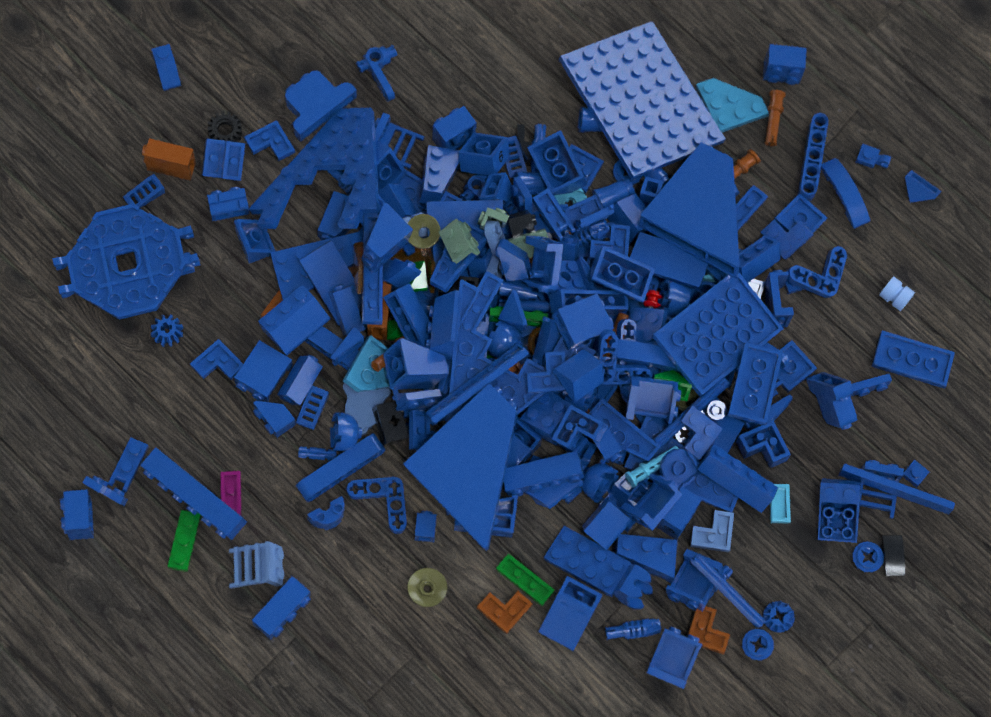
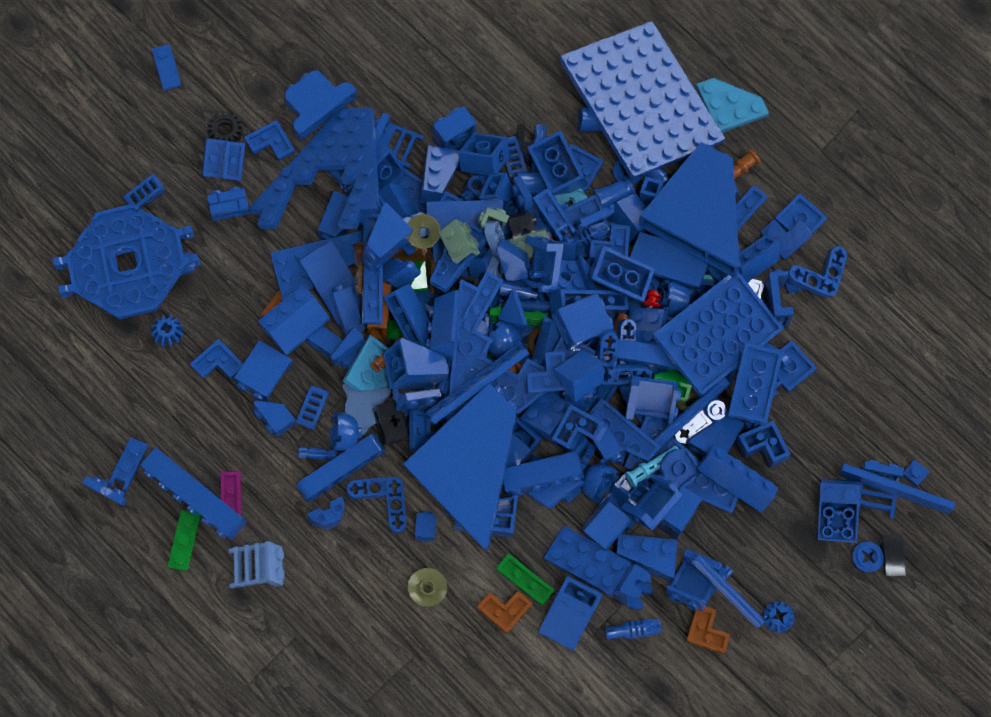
blue brick [60,490,94,540] -> none
dark orange brick [142,138,196,181] -> none
blue slope [234,219,276,264] -> none
blue brick [252,576,311,640] -> none
blue brick [277,355,323,405] -> none
blue piece [356,45,397,102] -> none
blue panel [647,626,702,689] -> none
blue plate [679,405,723,460] -> none
medium blue plate [690,510,734,552] -> none
blue gear [742,629,774,661] -> none
blue slope [760,395,793,426] -> none
blue brick [763,44,807,85] -> none
dark orange pin [765,90,786,146] -> none
medium azure tile [770,484,791,524] -> none
blue beam [798,113,828,201] -> none
blue brick [806,372,857,430] -> none
blue slope [821,158,871,229] -> none
blue hinge [850,373,892,397] -> none
blue plate [856,144,891,168] -> none
blue tile [872,330,955,389] -> none
light blue wheel [879,277,915,311] -> none
blue slope [905,170,942,202] -> none

